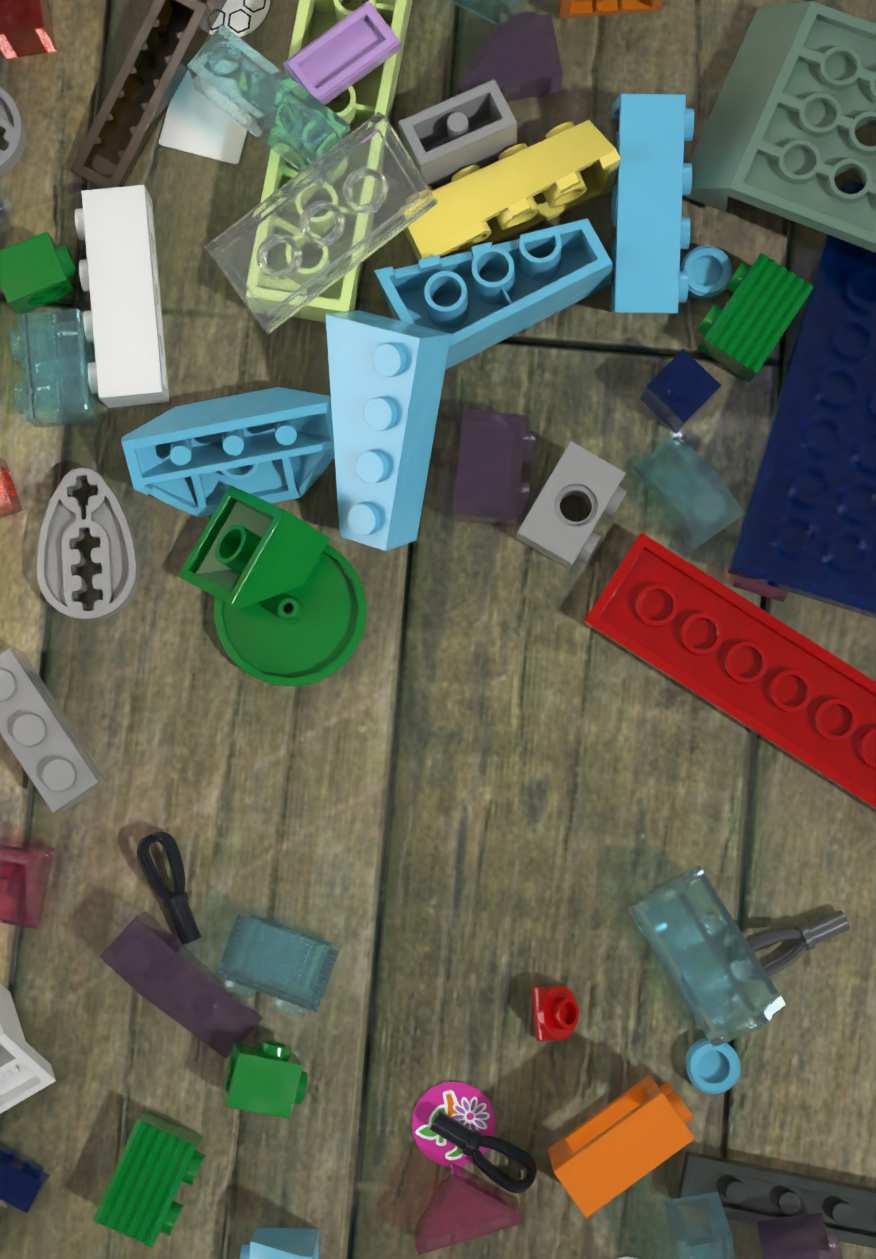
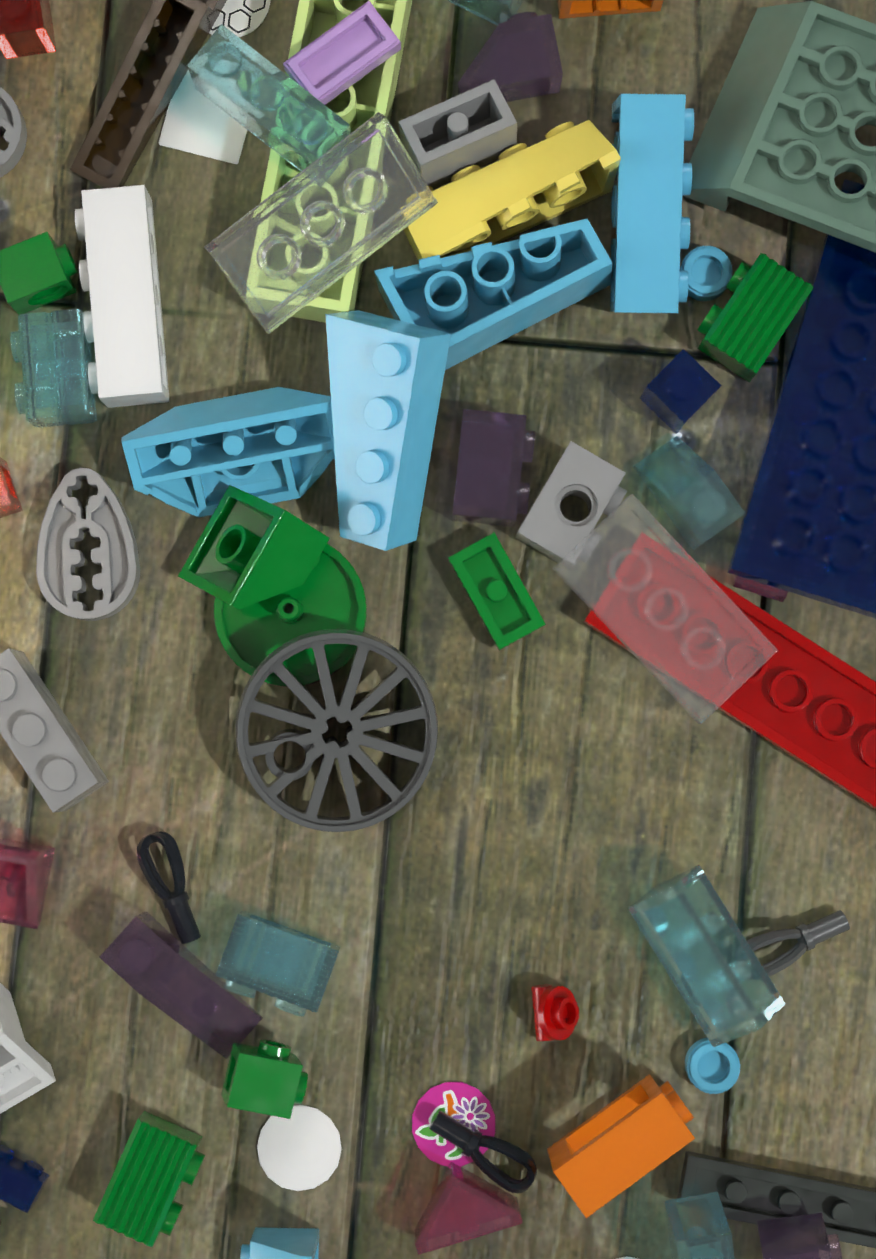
none -> dark grey piece [235,629,438,832]
none -> white sticker [257,1105,342,1191]
none -> green plate [448,532,546,651]
none -> clear tile [552,494,778,724]

